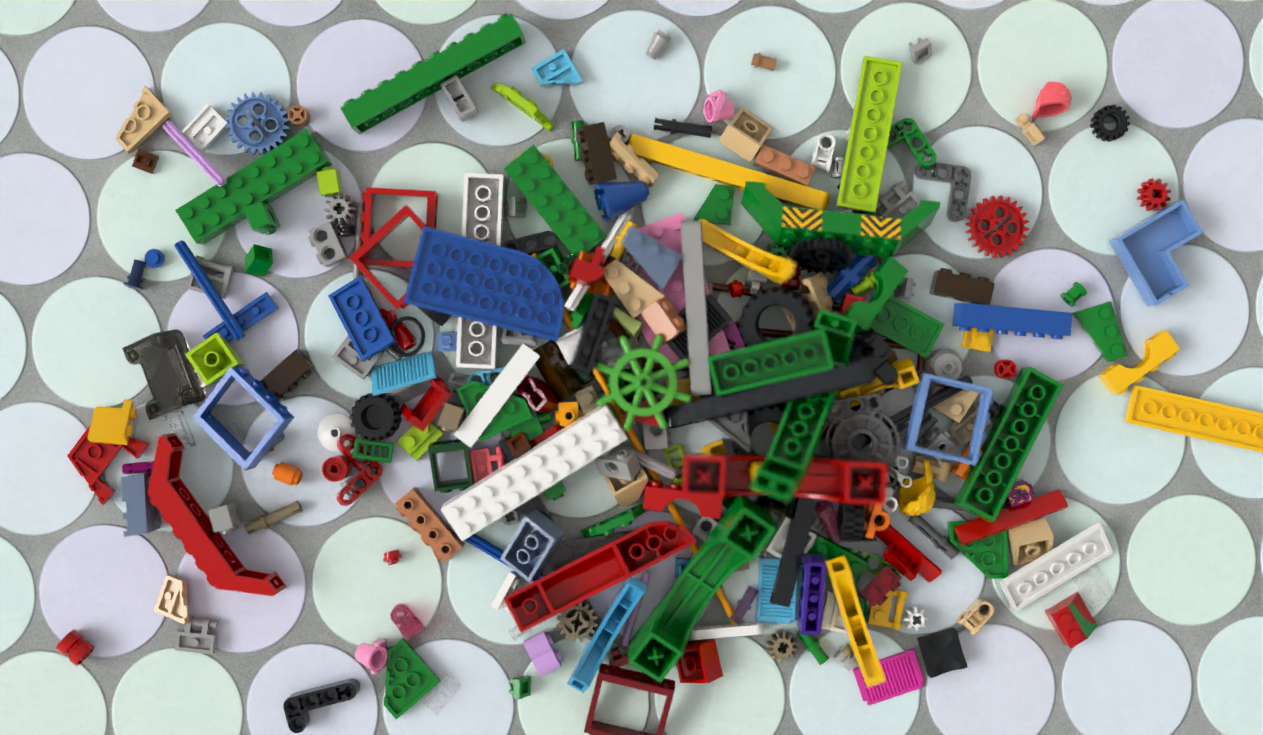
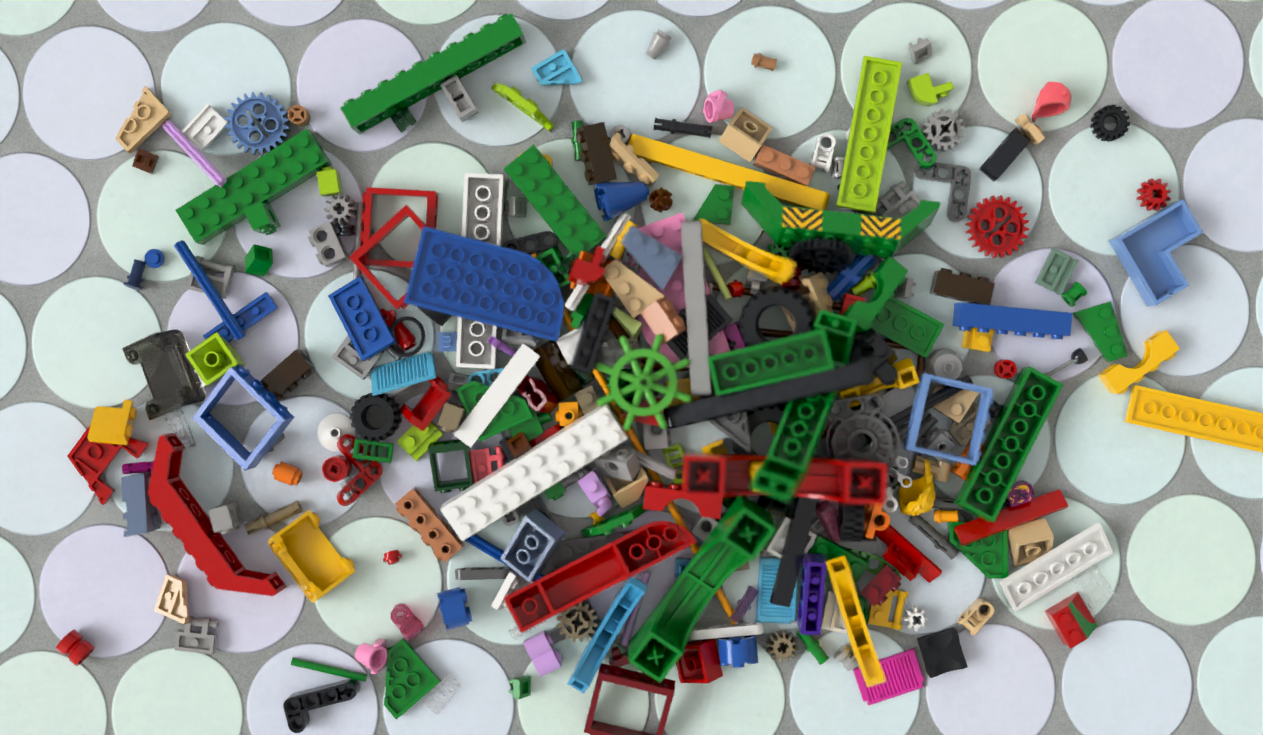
none -> yellow windscreen [267,510,355,603]
none -> green bar [291,658,368,682]
none -> clear green wheel [391,106,417,133]
none -> blue brick [437,587,472,631]
none -> dark grey beam [455,567,511,580]
none -> medium lavender bar [487,335,536,369]
none -> lavender torso [560,466,614,525]
none -> reddish brown gear [649,187,673,213]
none -> yellowish green bar [703,247,732,301]
none -> blue brick [718,635,758,668]
none -> lime brick [906,73,954,106]
none -> light grey gear [922,109,965,152]
none -> light orange pin [934,509,958,524]
none -> black beam [979,127,1031,182]
none -> sand green plate [1034,248,1078,295]
none -> hinge [1044,348,1088,377]

